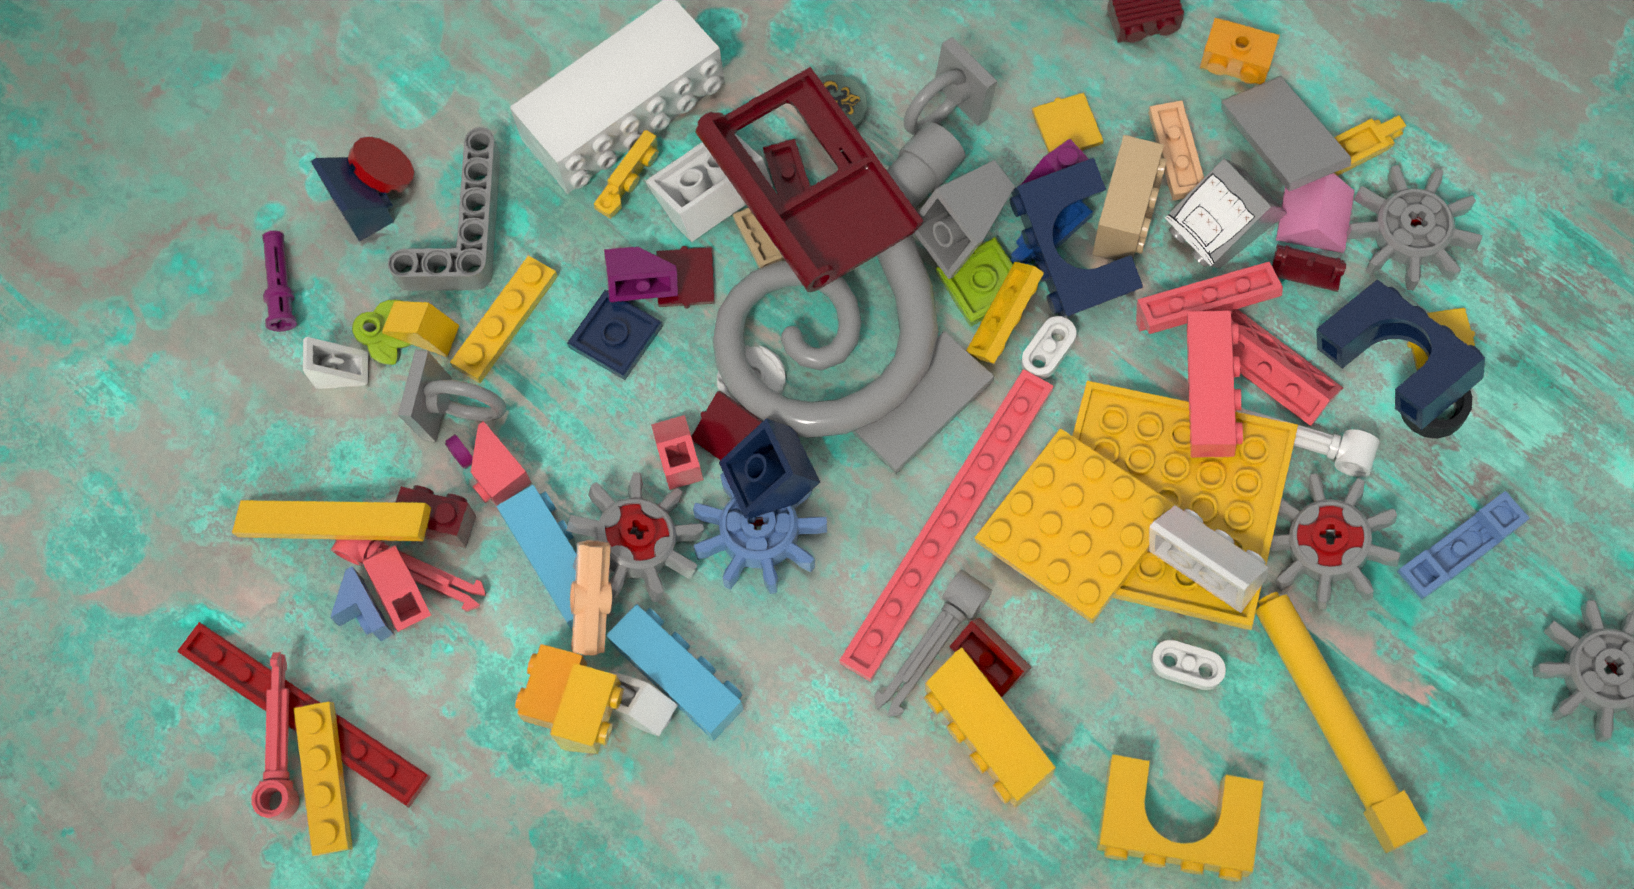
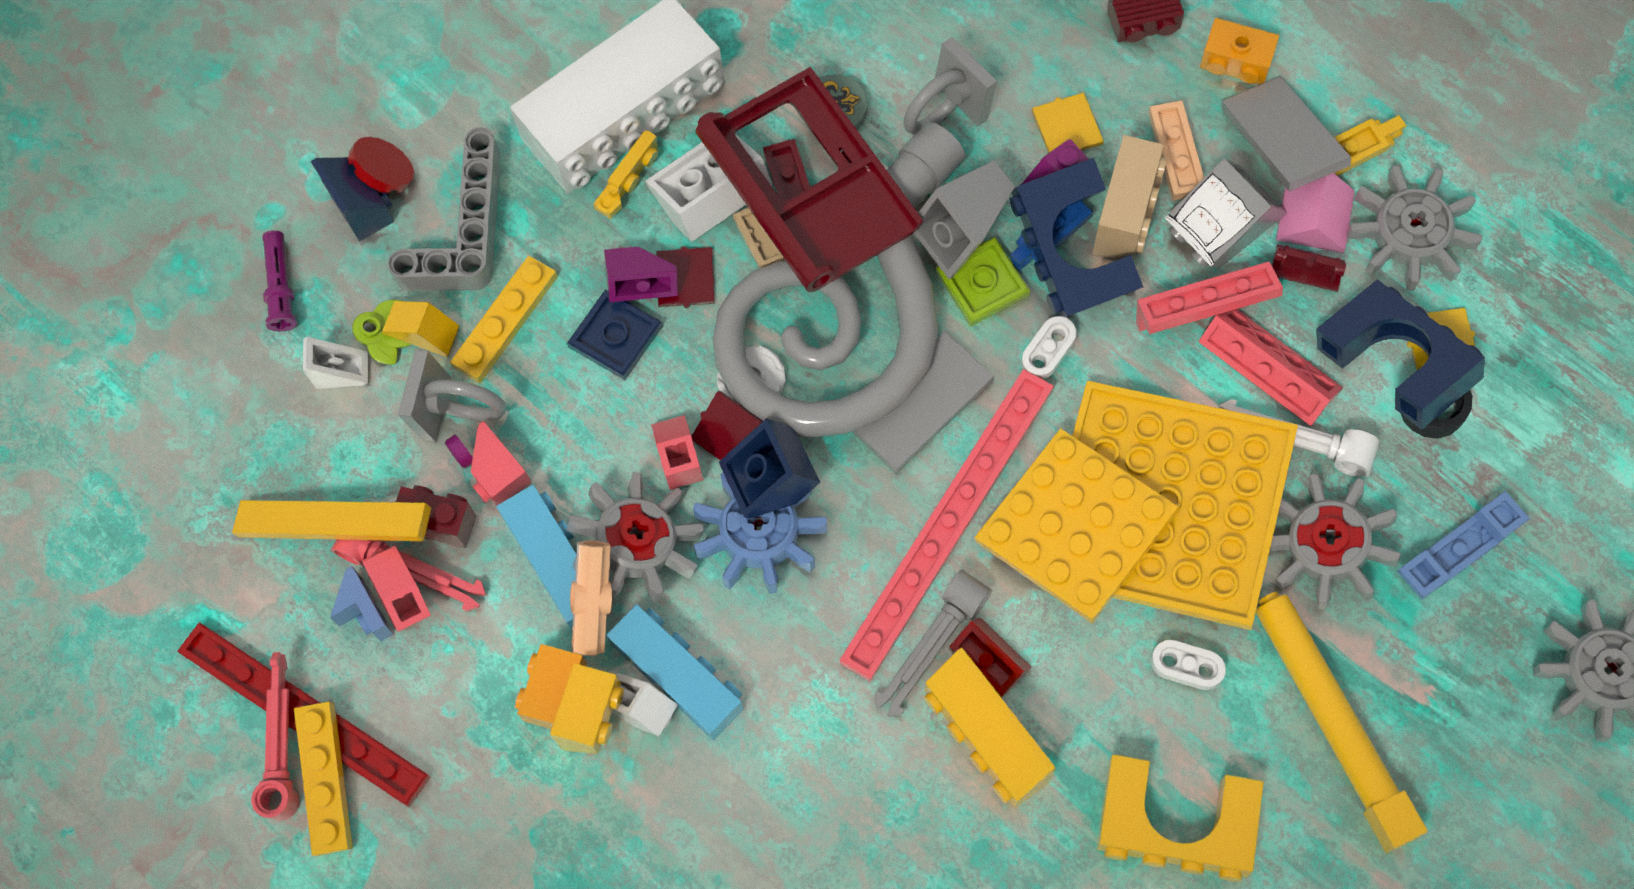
yellow plate [966,262,1044,364] -> none
white slope [1149,506,1269,613] -> none
coral brick [1186,311,1243,457] -> none

